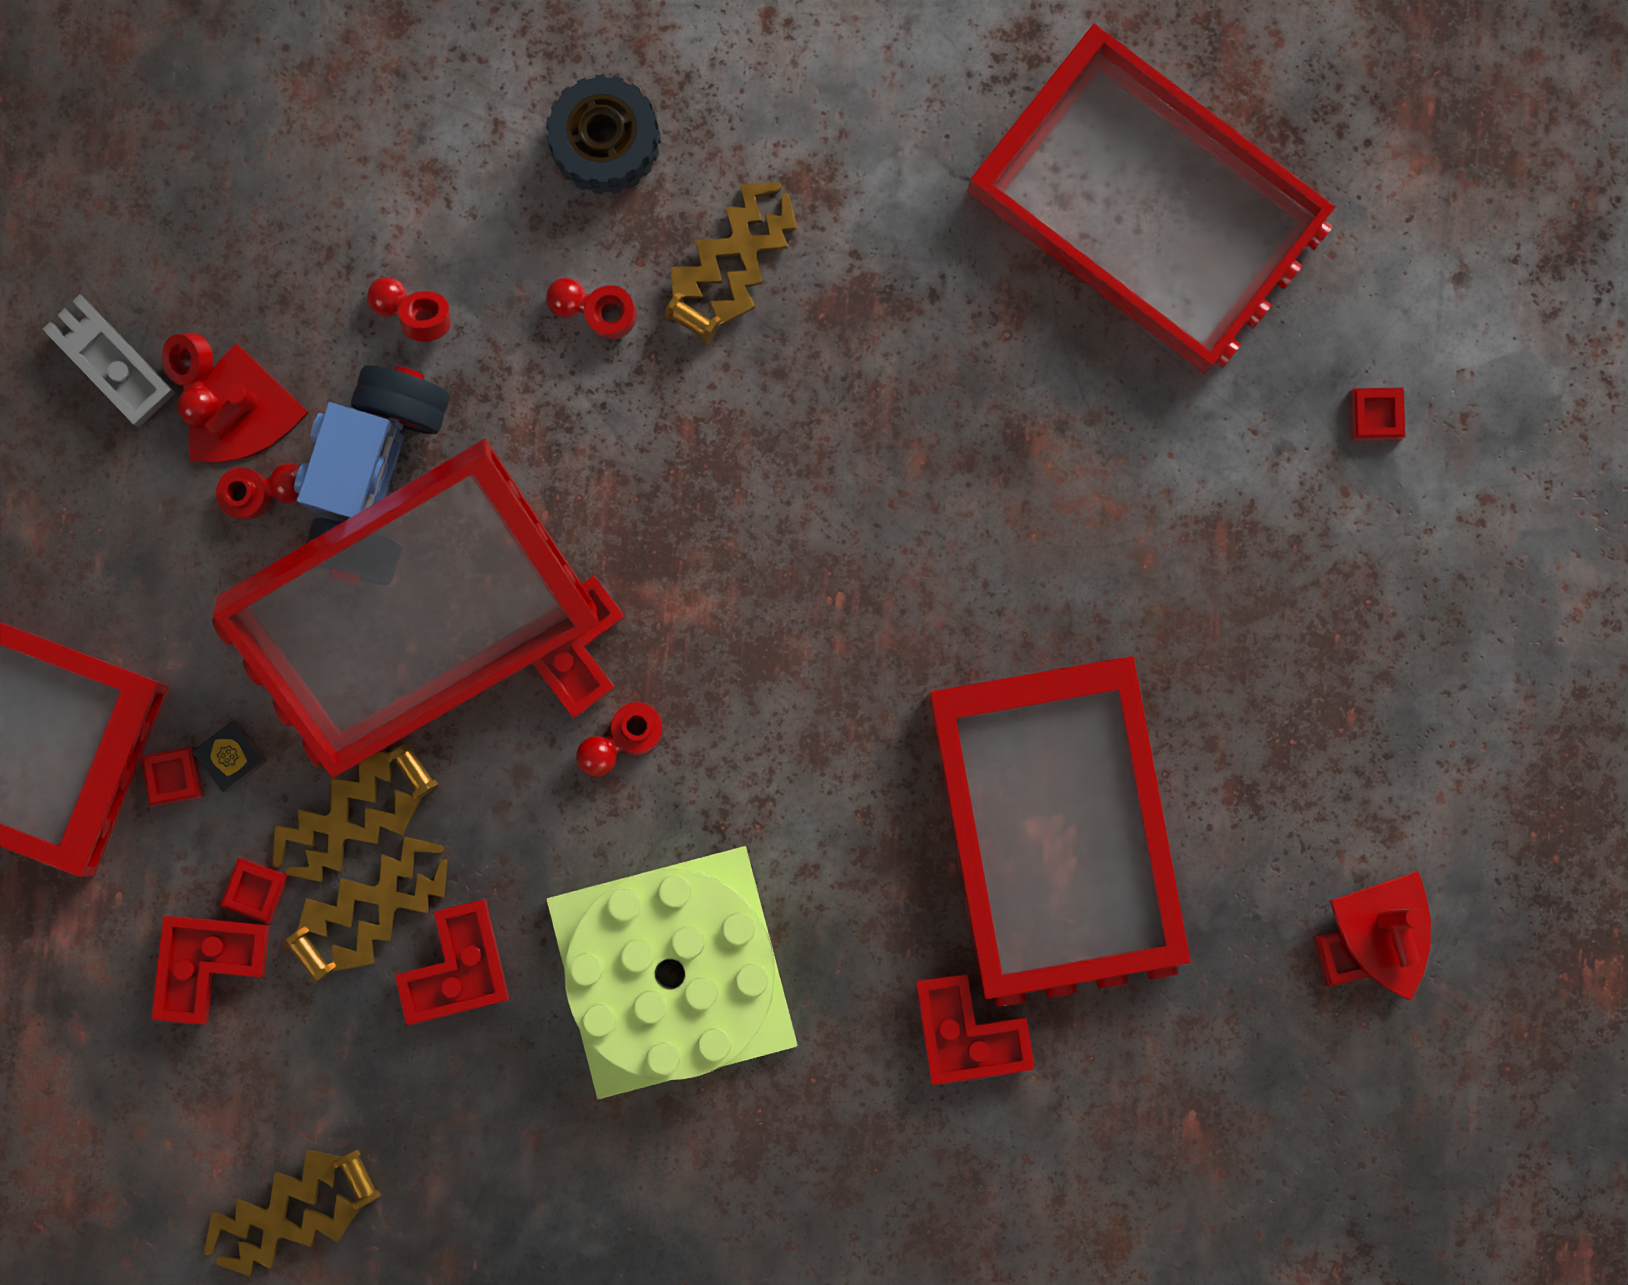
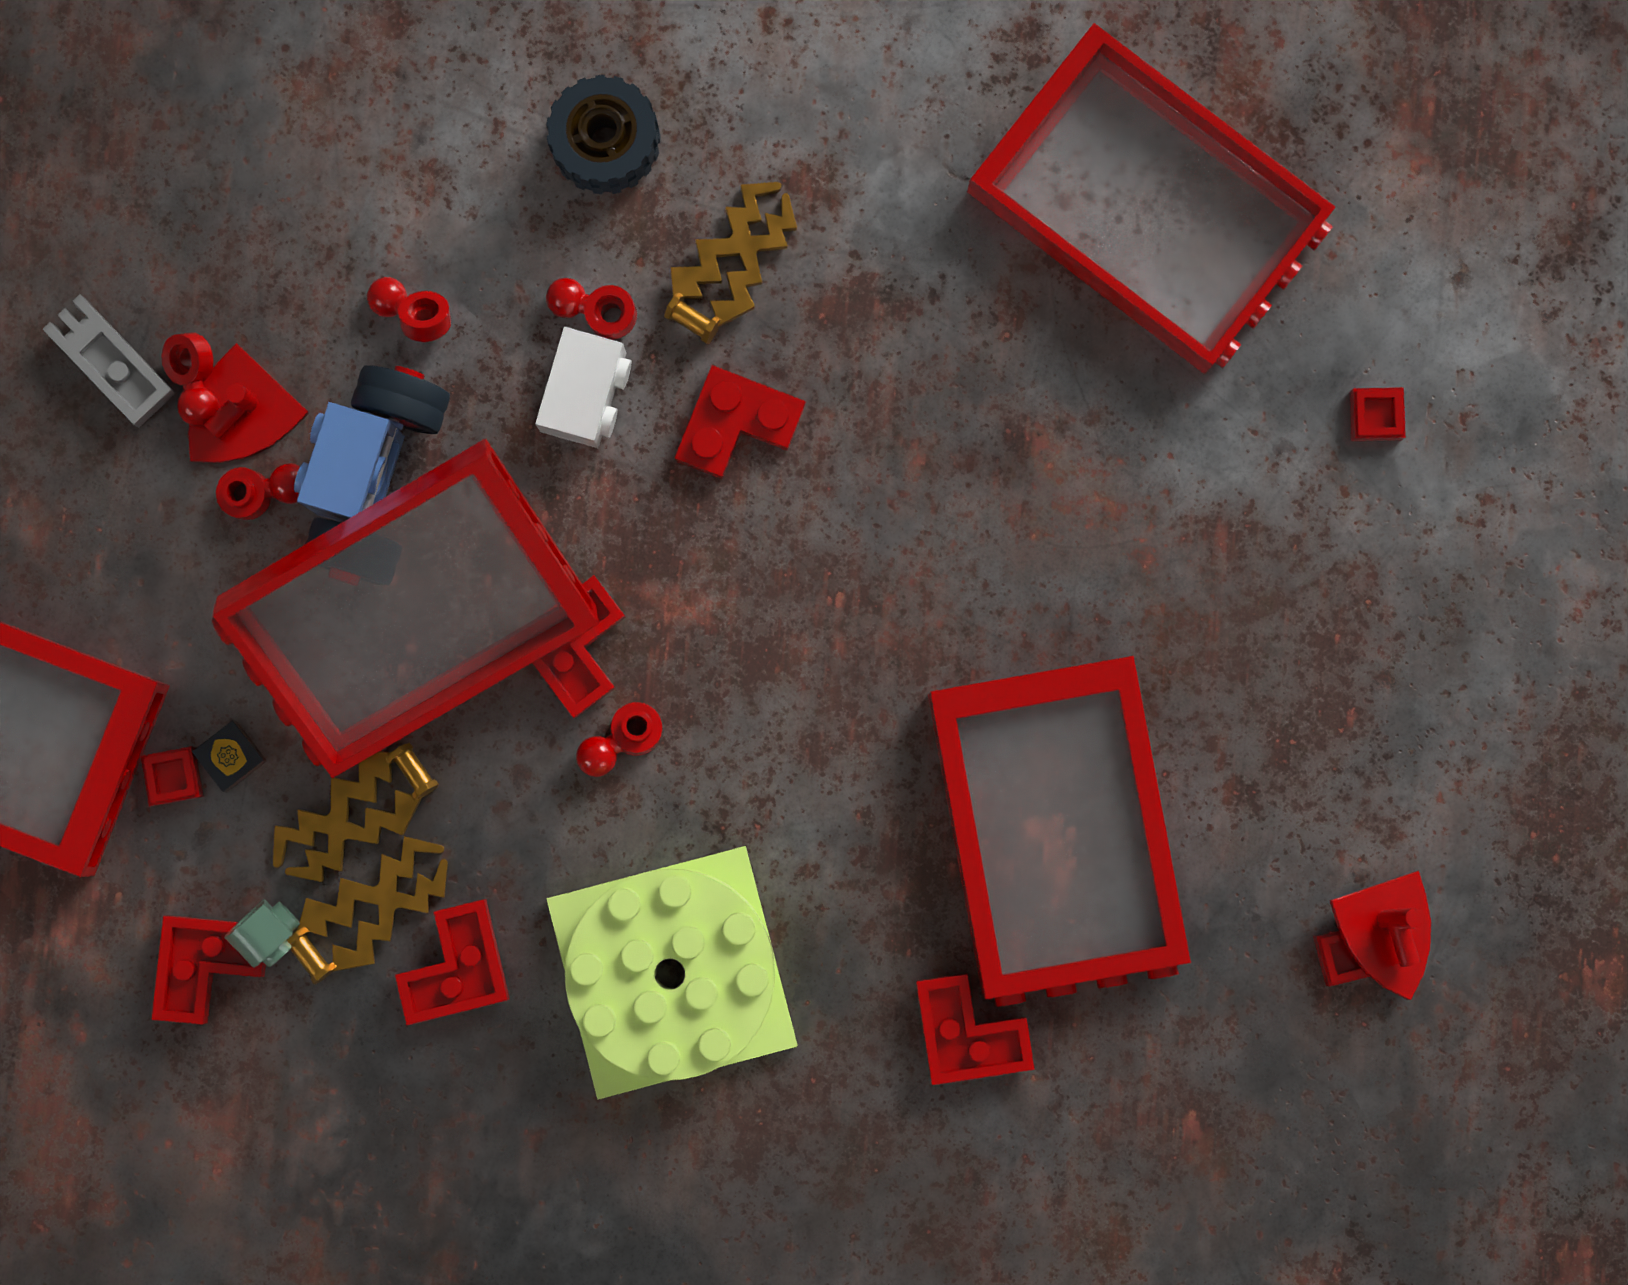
pearl gold piece [204,1149,381,1277] -> none
red tile [220,858,290,924] -> none
none -> sand green plate [224,899,300,968]
none -> white brick [535,327,632,448]
none -> red plate [675,365,806,479]

